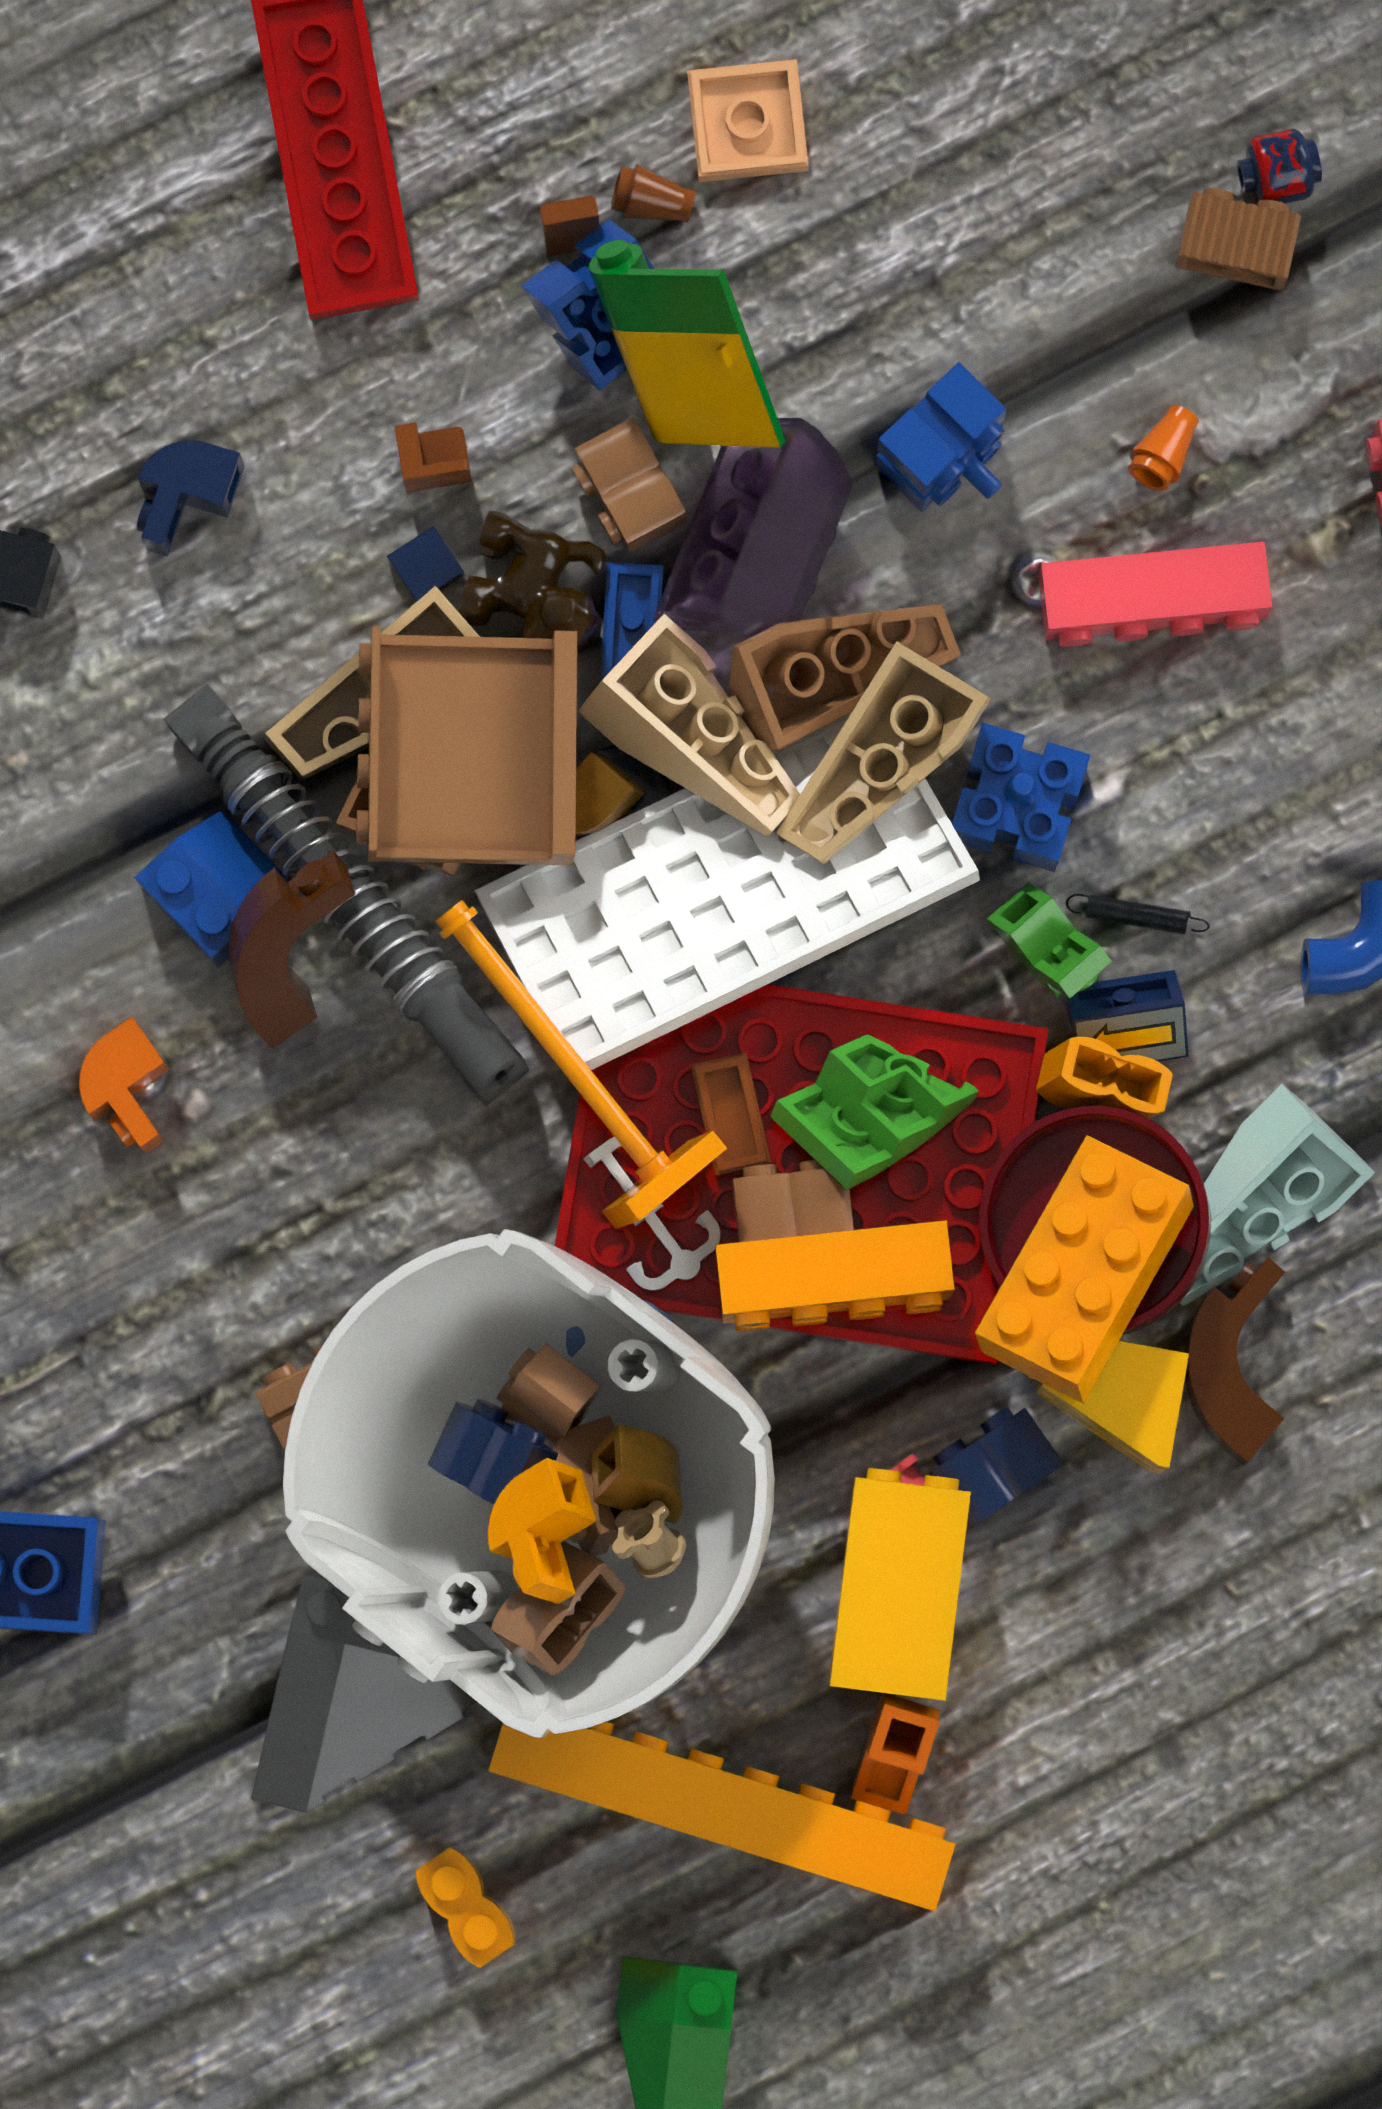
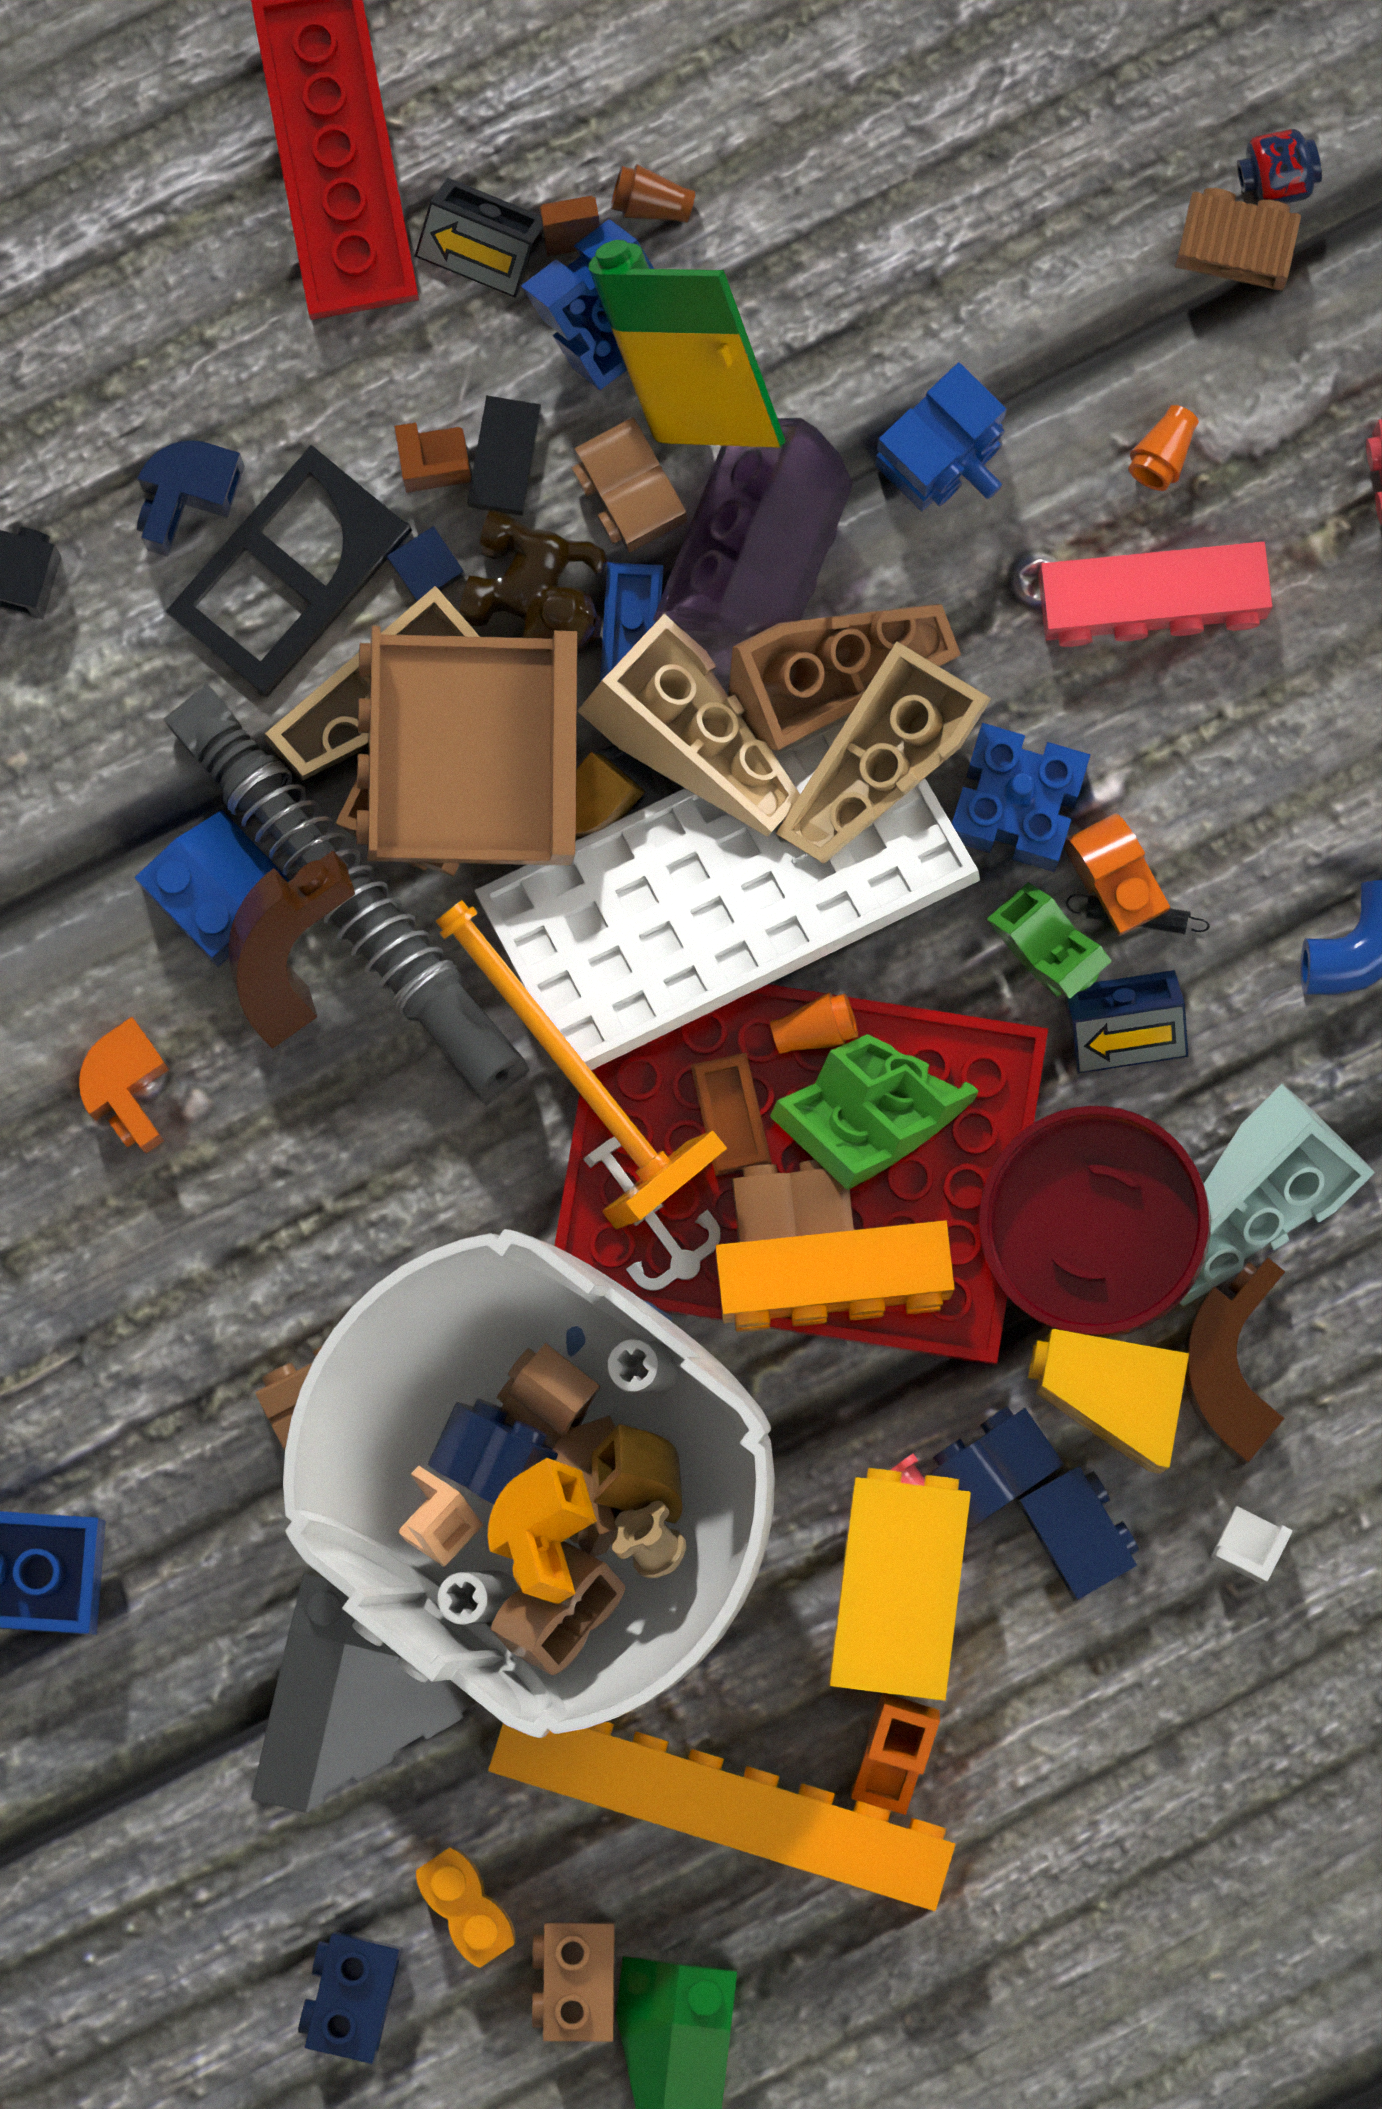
light nougat tile [687,59,808,182] -> none
light orange brick [975,1135,1194,1404] -> none
light orange brick [1036,1037,1173,1120] -> none
none -> black window [166,445,413,698]
none -> dark blue brick [298,1932,403,2064]
none -> light nougat panel [399,1466,483,1567]
none -> panel [414,178,544,298]
none -> black tile [467,395,542,516]
none -> medium nougat brick [532,1922,615,2042]
none -> orange cone [770,992,858,1054]
none -> dark blue brick [1017,1465,1140,1601]
none -> orange brick [1063,813,1171,936]
none -> white panel [1210,1506,1293,1584]

